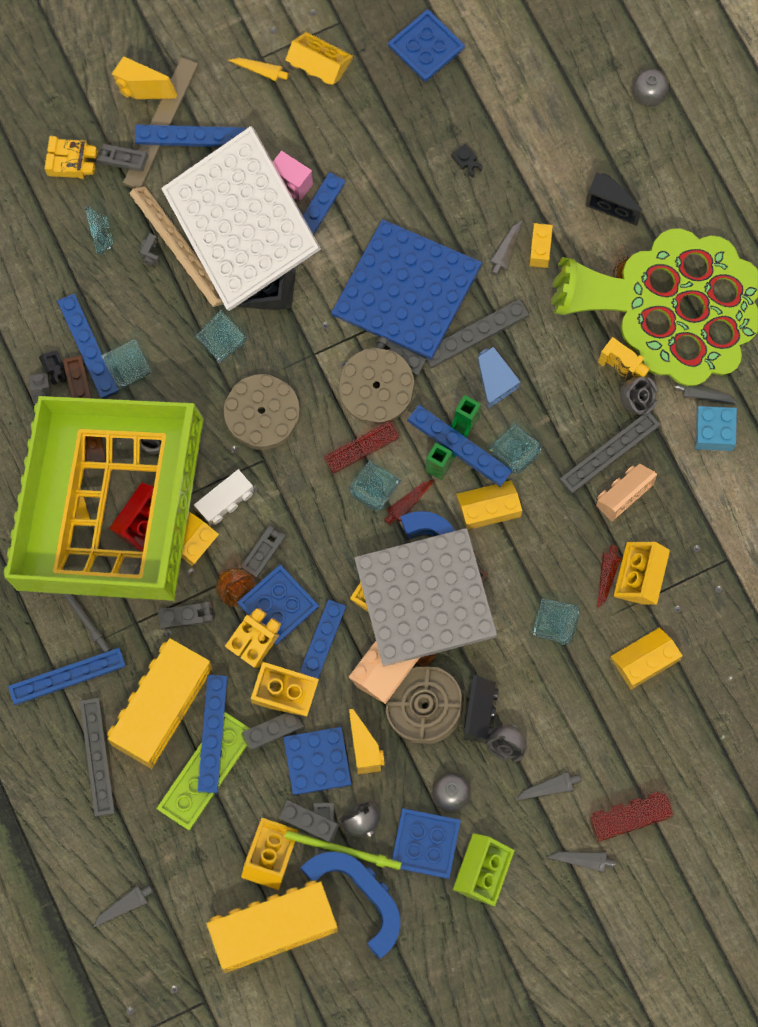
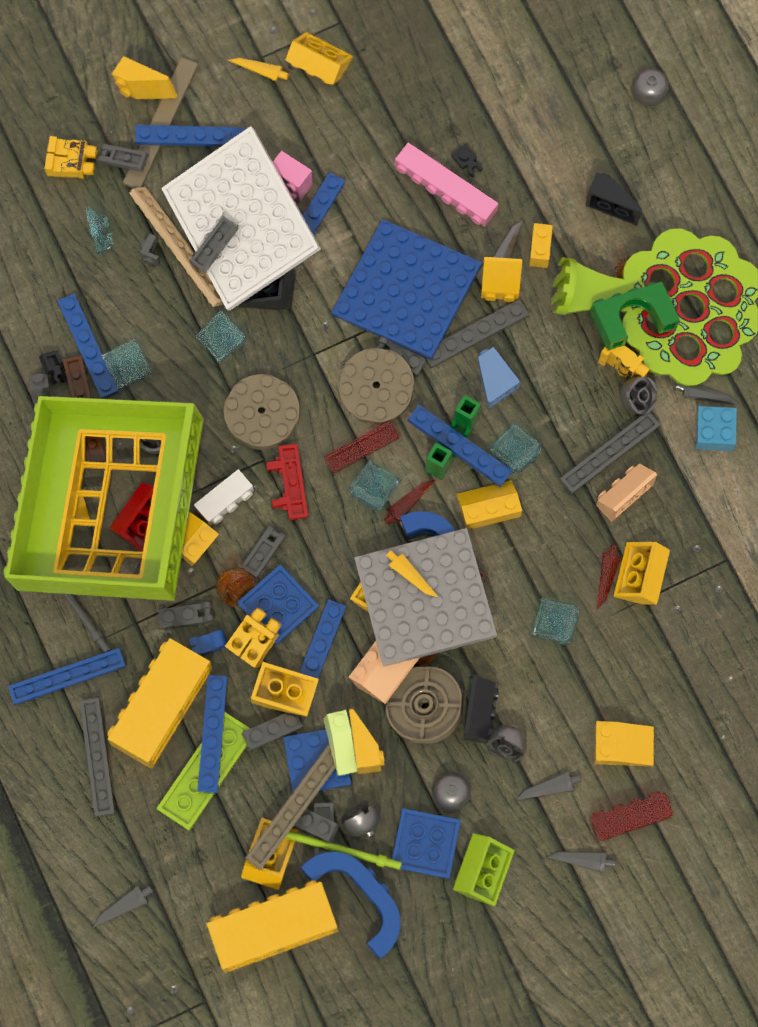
blue plate [388,9,465,82] -> none
yellow slope [610,627,682,690] -> none
none -> blue leg [189,630,227,657]
none -> dark grey plate [190,216,239,273]
none -> dark tan tile [245,744,336,871]
none -> red hinge [266,444,308,521]
none -> yellowish green slope [323,710,357,776]
none -> yellow bar [386,550,438,597]
none -> bright pink brick [395,143,498,227]
none -> yellow slope [481,257,522,302]
none -> green arch [590,281,680,351]
none -> yellow slope [594,721,654,766]

